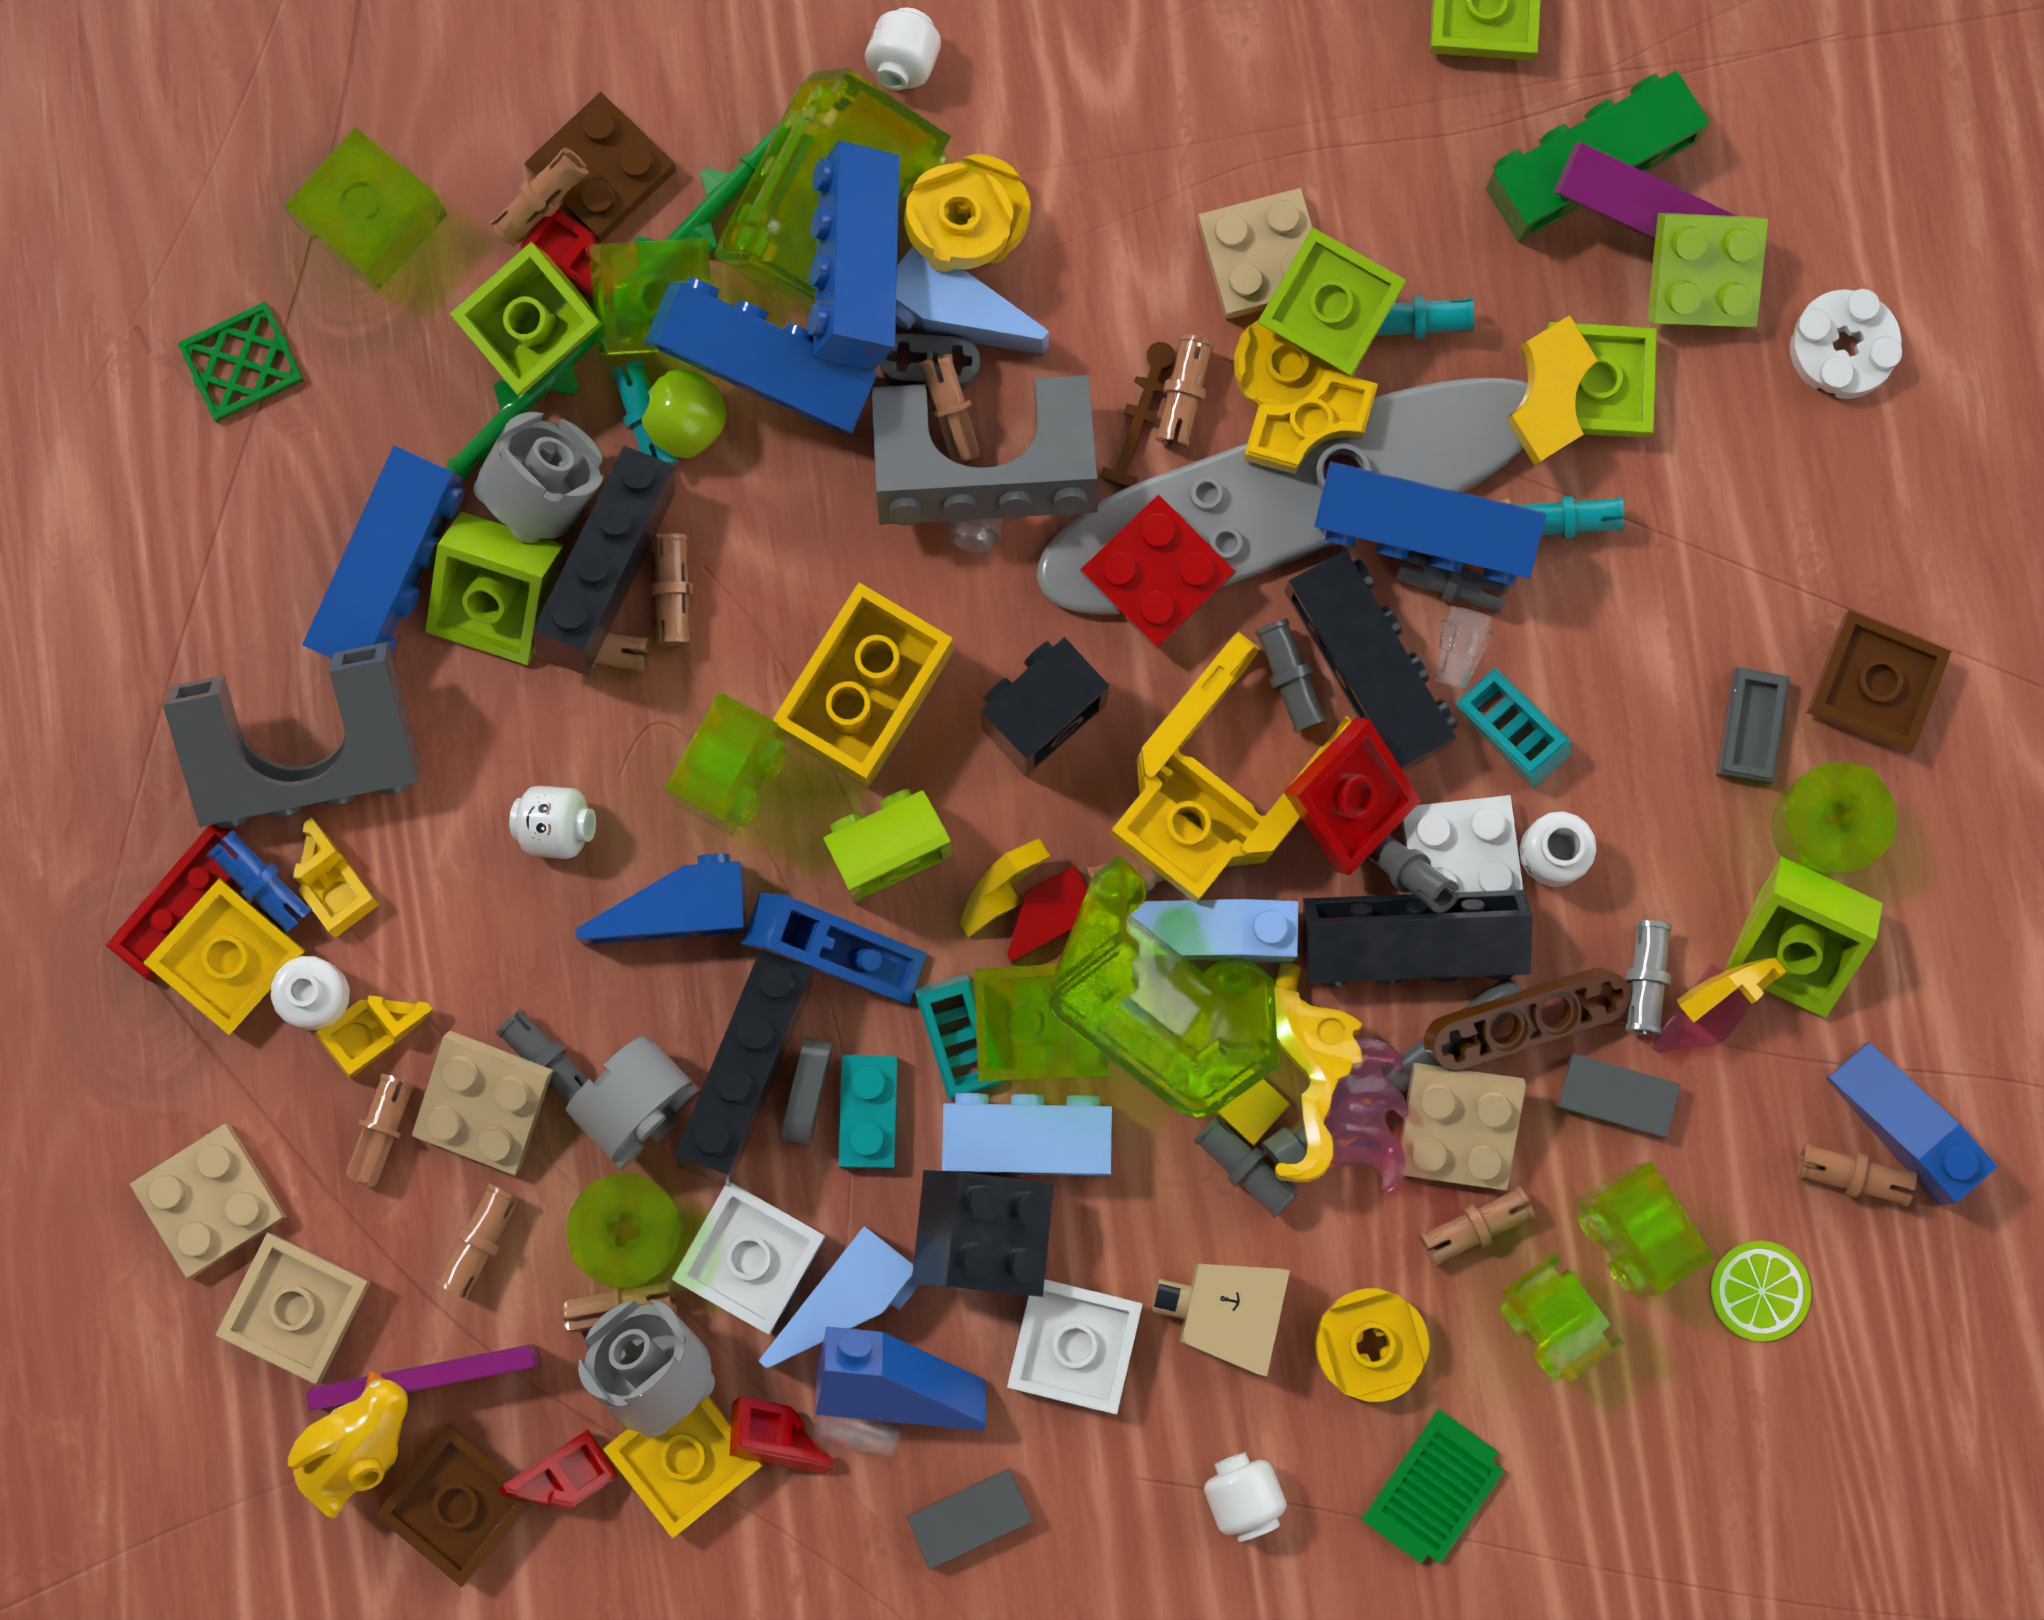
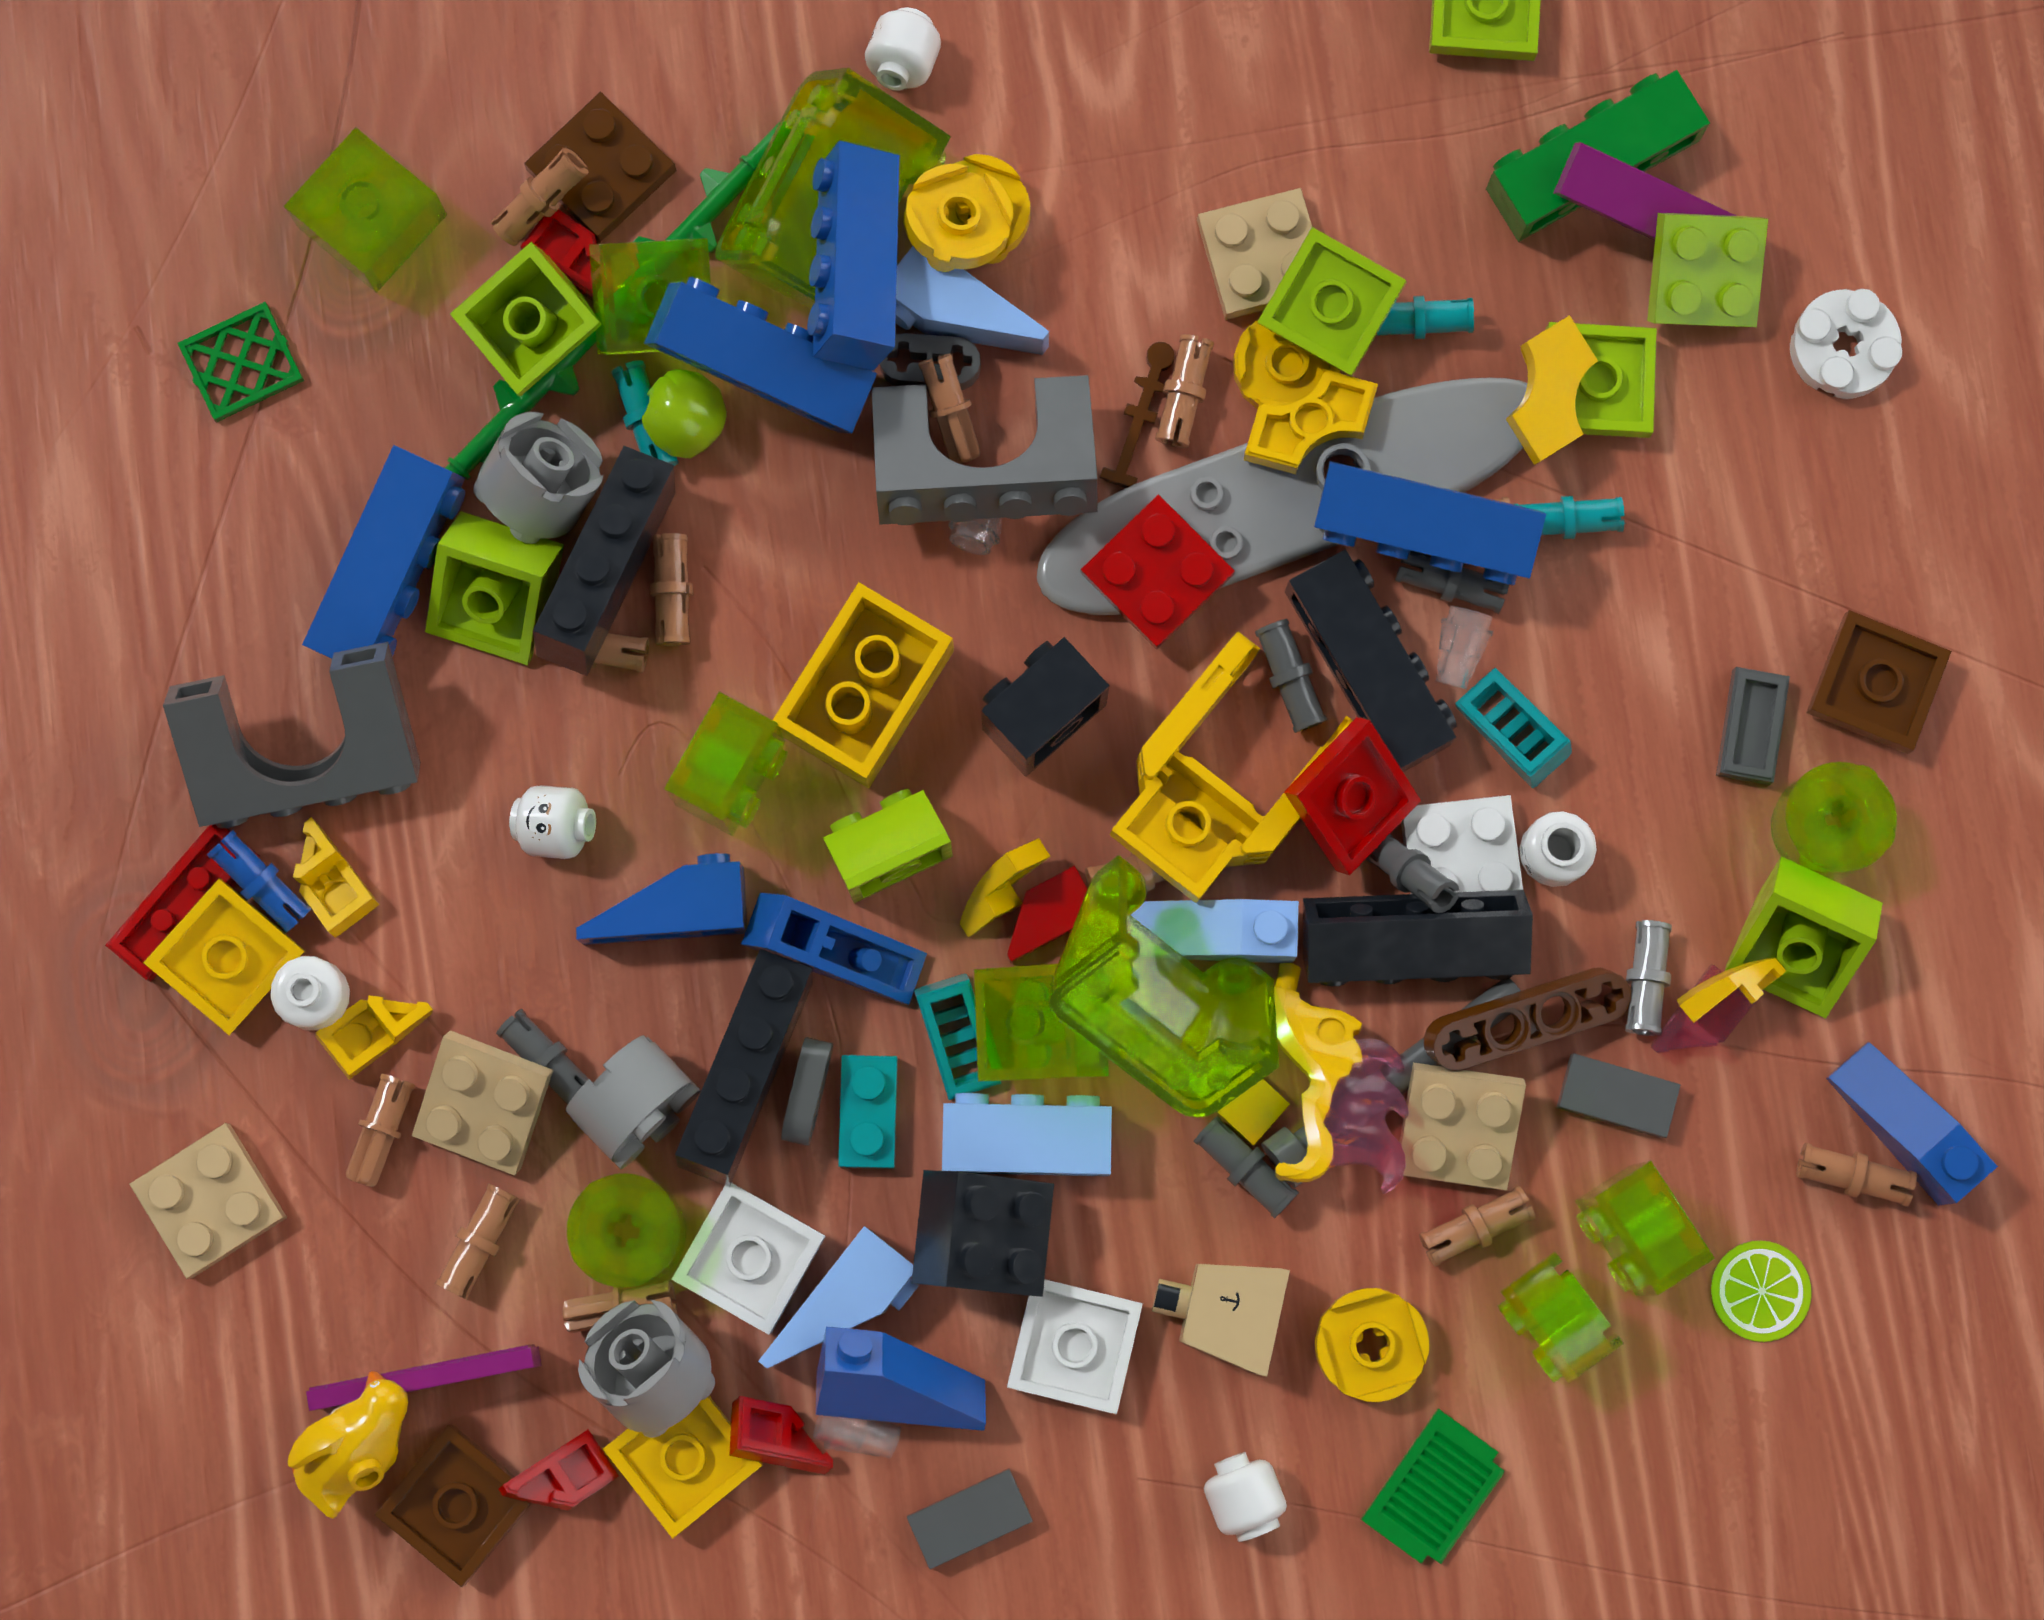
tan plate [216,1233,371,1384] -> none

